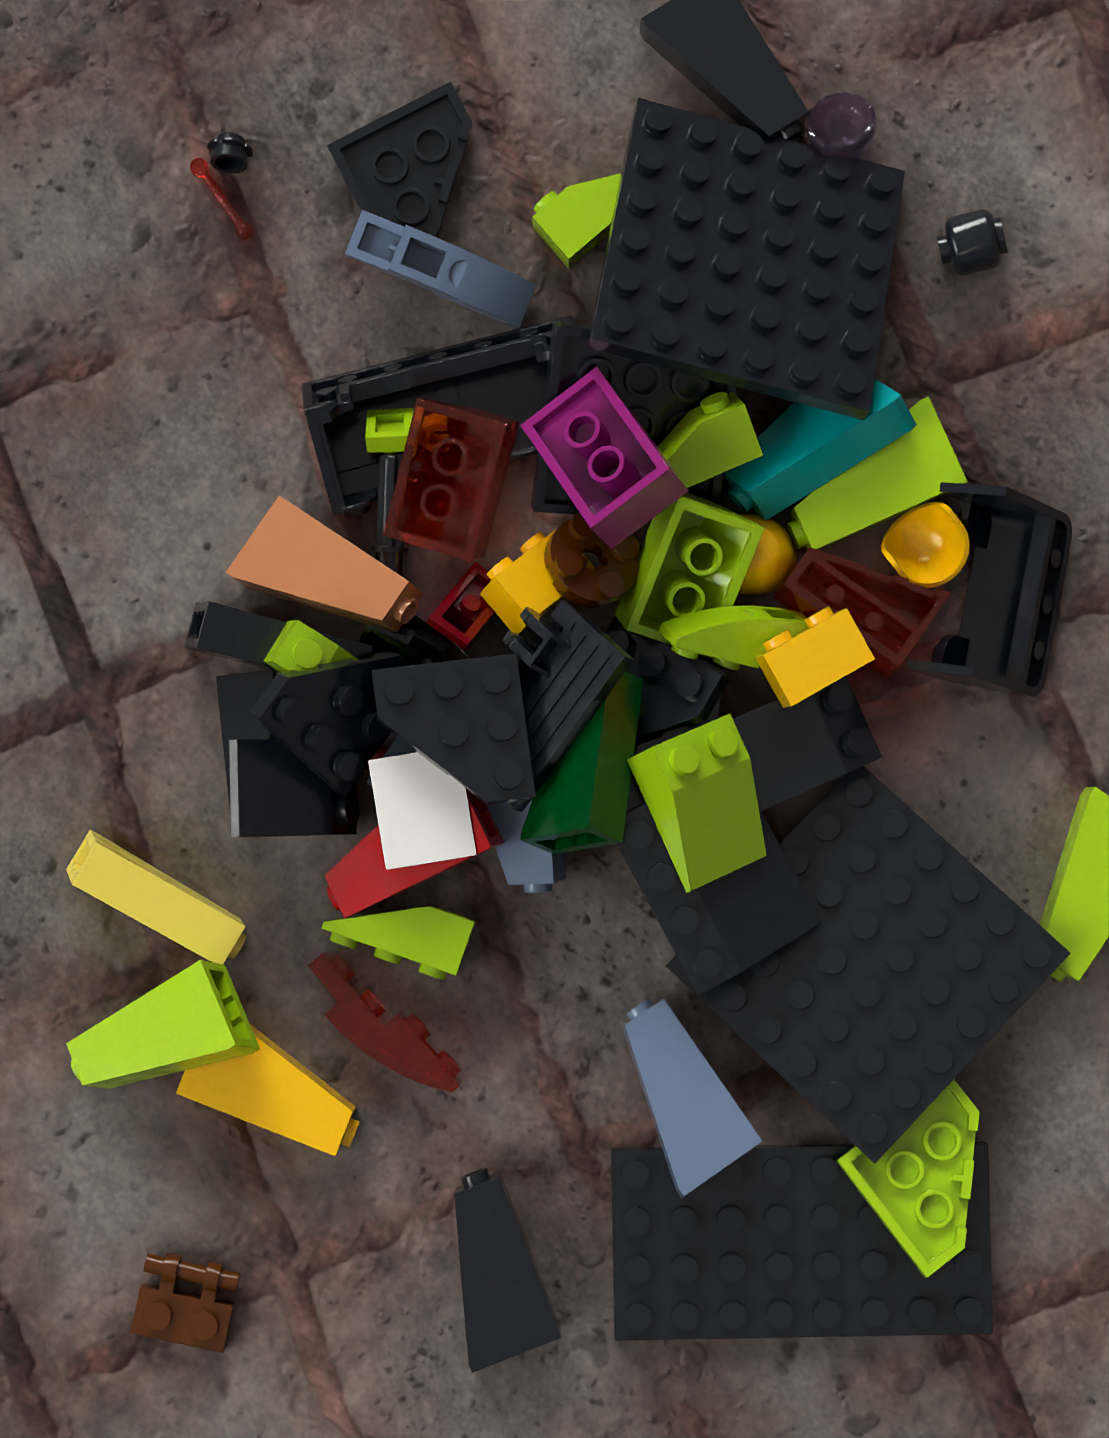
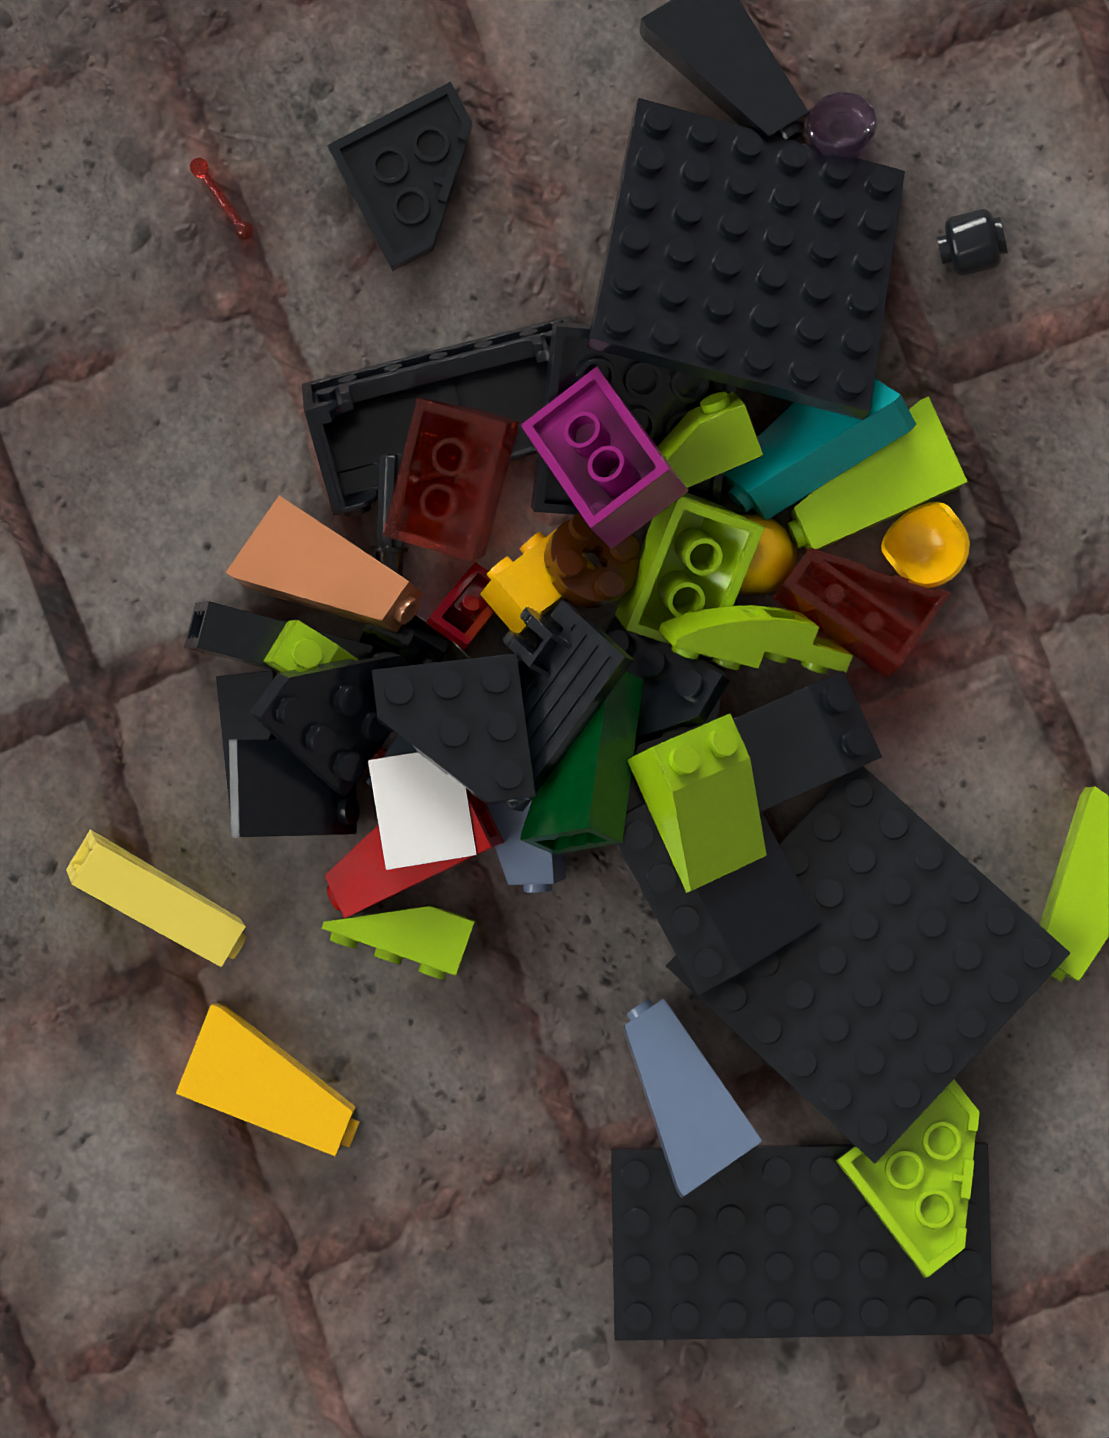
lime slope [66,960,260,1089] -> none
reddish brown plate [130,1253,241,1353] -> none
black plate [207,132,253,173] -> none
clear red slope [308,951,462,1092] -> none
sand blue slope [345,210,536,329] -> none
lime plate [365,408,448,454] -> none
black slope [454,1168,561,1373] -> none
lime slope [532,173,621,269] -> none
yellow brick [755,606,875,708] -> none
black windscreen [906,482,1072,697] -> none

